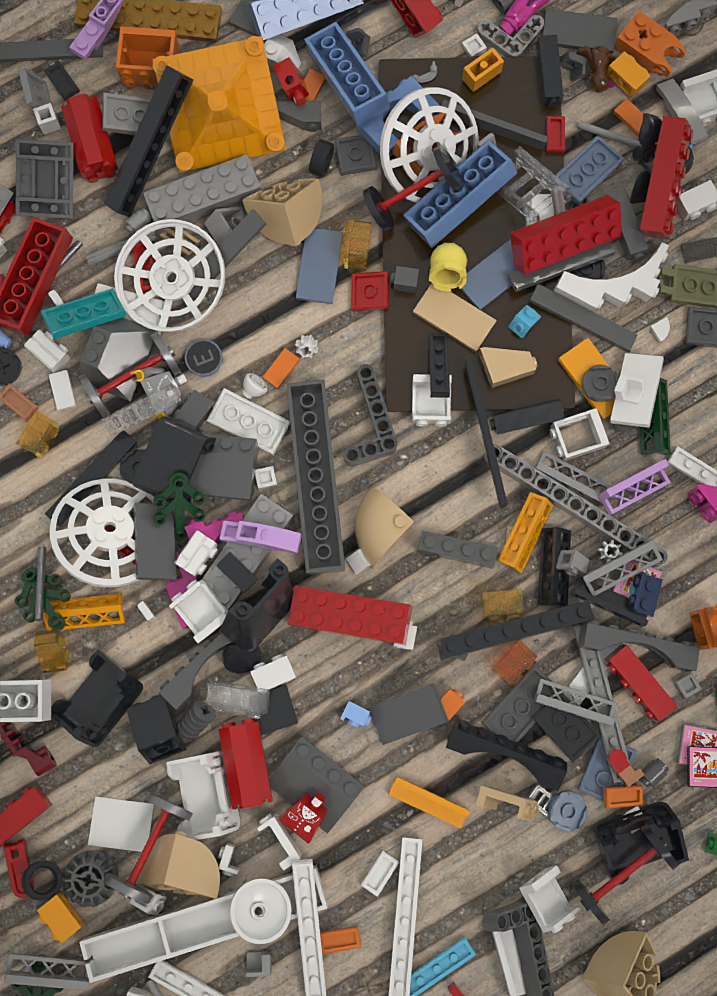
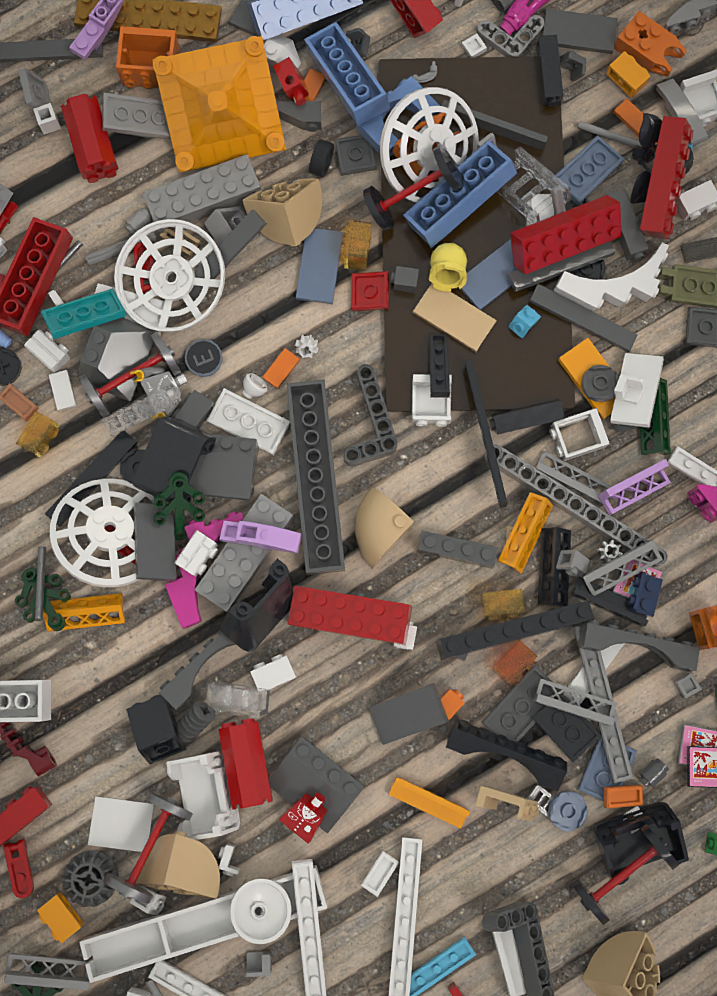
dark grey slope [16,139,73,219] -> none
black tyre [22,860,63,900] -> none
clear yellow brick [34,629,71,673] -> none
black tile [44,61,80,101] -> none
black windscreen [51,649,143,747] -> none
black brick [104,65,194,217] -> none
white tile [137,601,157,622] -> none
white panel [169,580,228,643] -> none
black tile [216,552,258,593] -> none
black tile [222,643,261,674] -> none
black tile [249,685,298,735] -> none
white tile [255,466,277,490] -> none
white panel [257,813,302,871] -> none
orange tile [320,926,361,954] -> none
light blue brick [340,701,372,727] -> none
white tile [346,549,371,575] -> none
light orange brick [462,47,504,92] -> none
tan slope [479,347,537,388] -> none
white panel [519,865,580,933] -> none
red tile [546,116,565,153] -> none
reddish brown animal [576,45,615,93] -> none
red brick [605,644,677,721] -> none
leg [607,749,645,787] -> none
white tile [650,317,670,343] -> none

